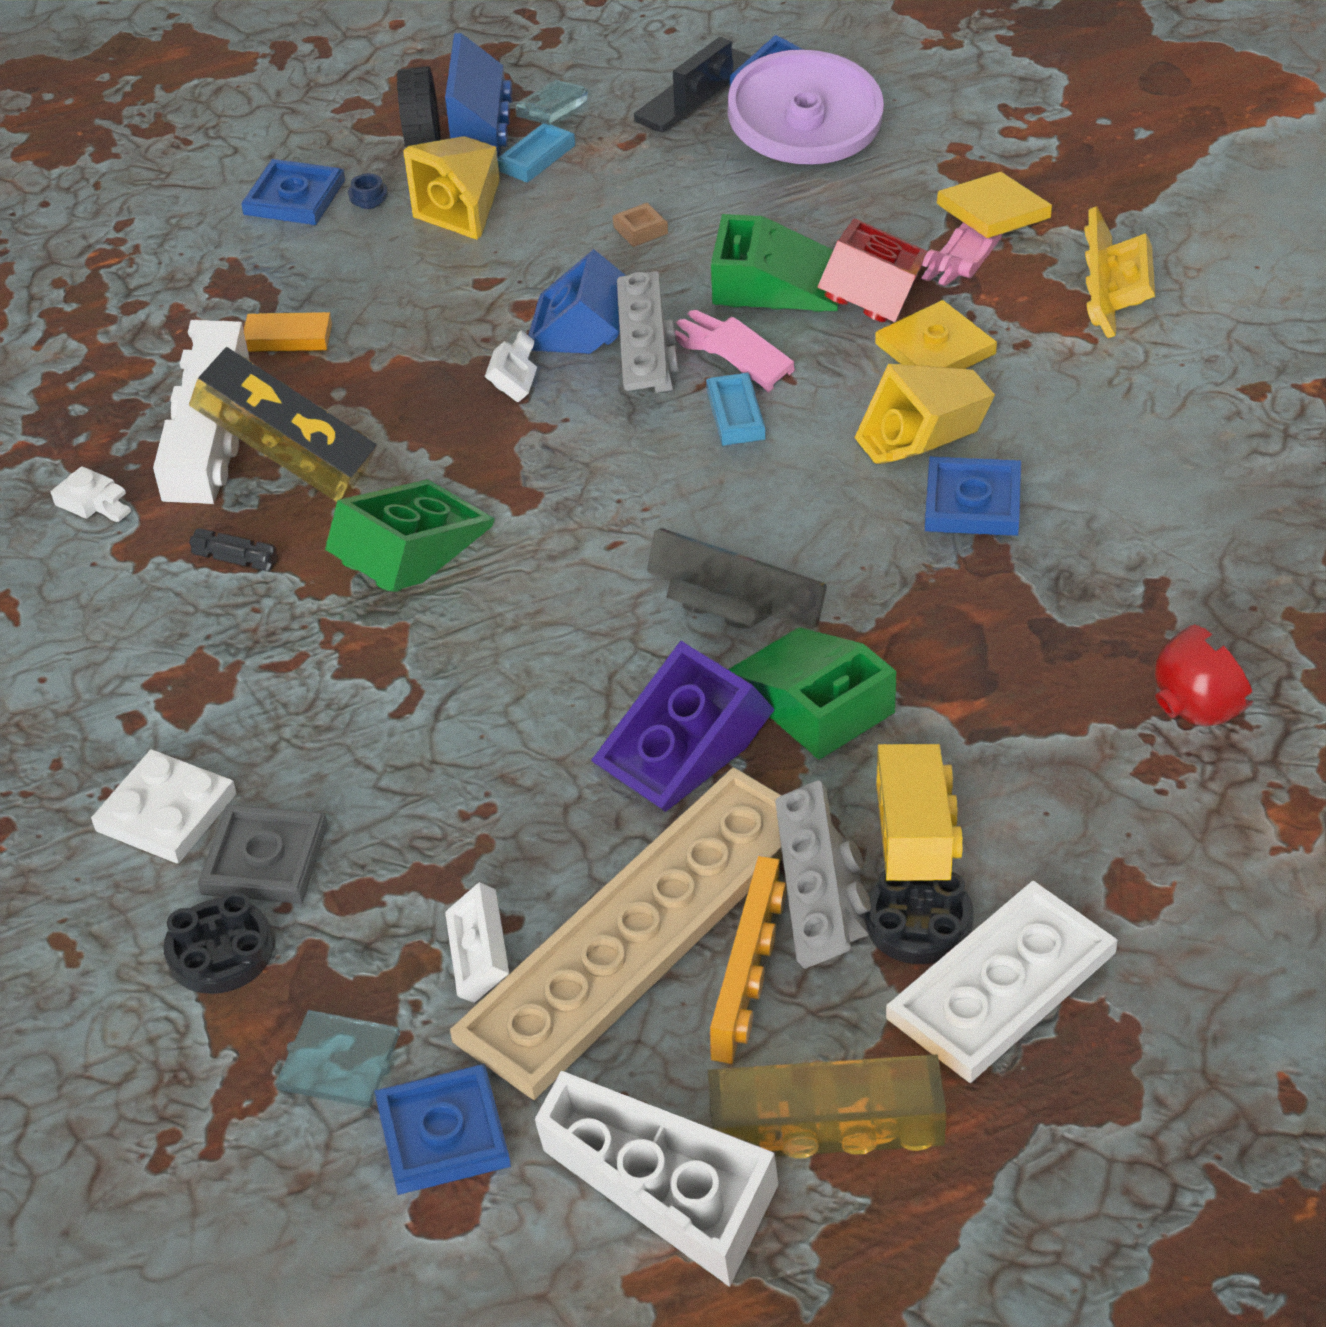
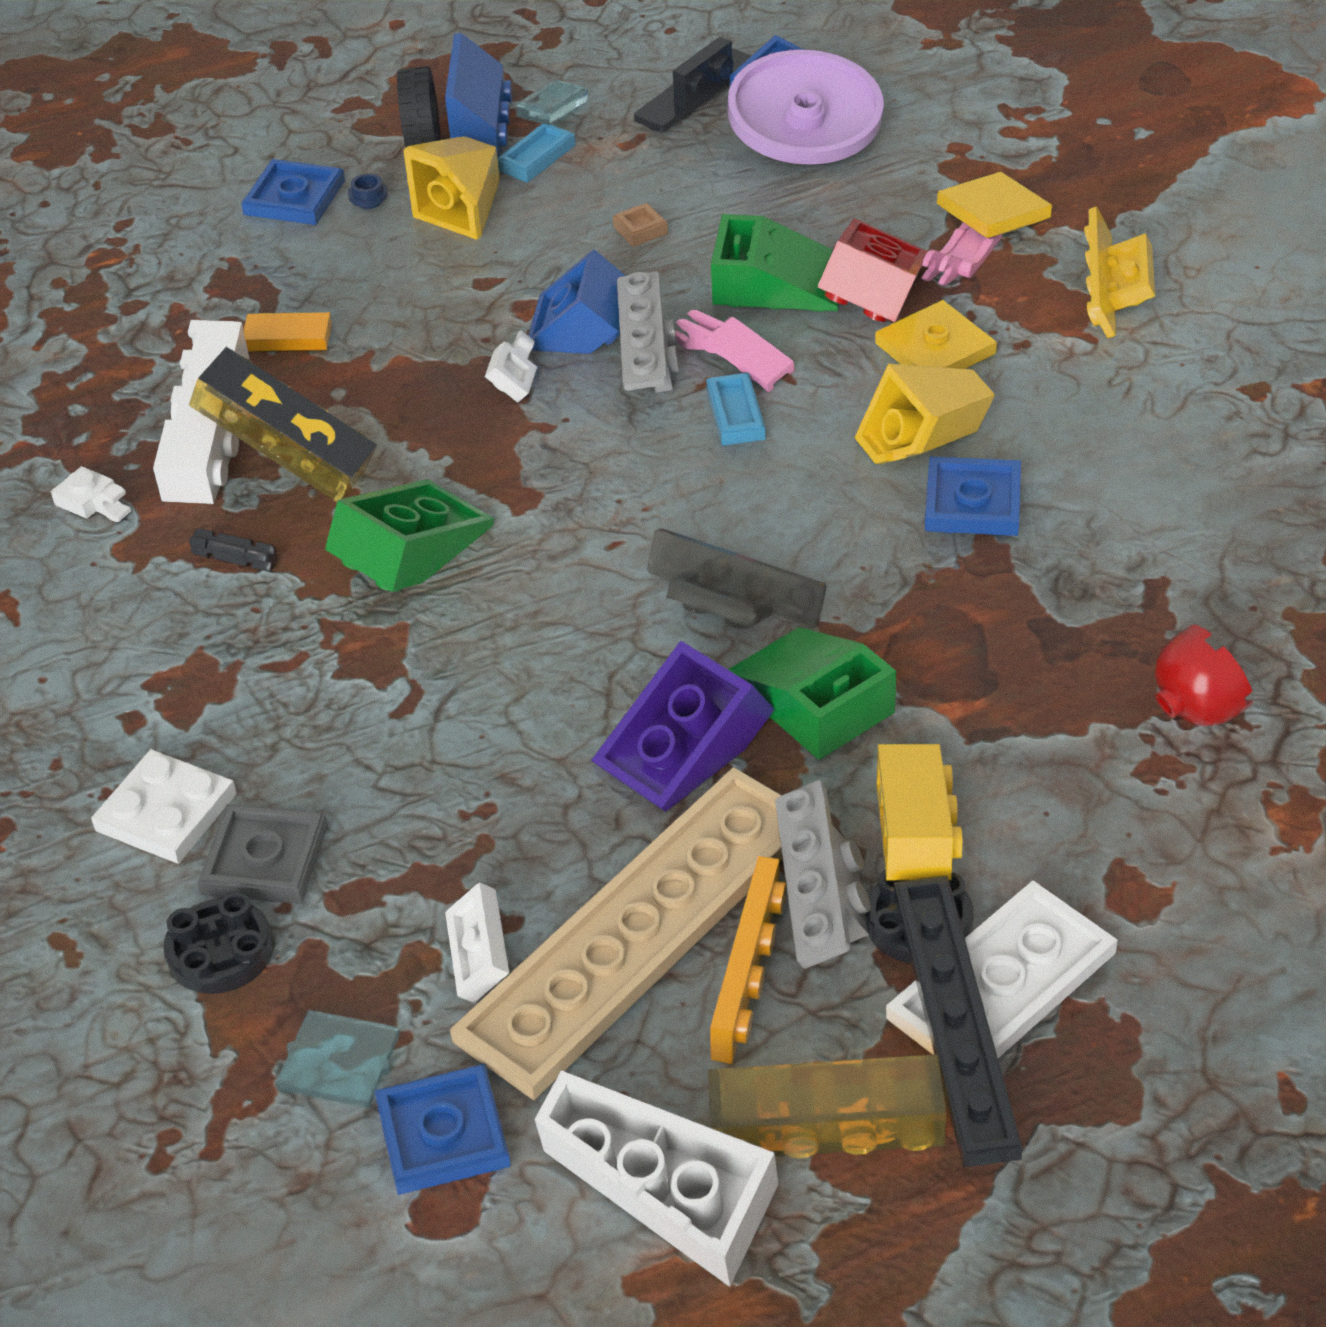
none -> black tile [894,875,1023,1168]

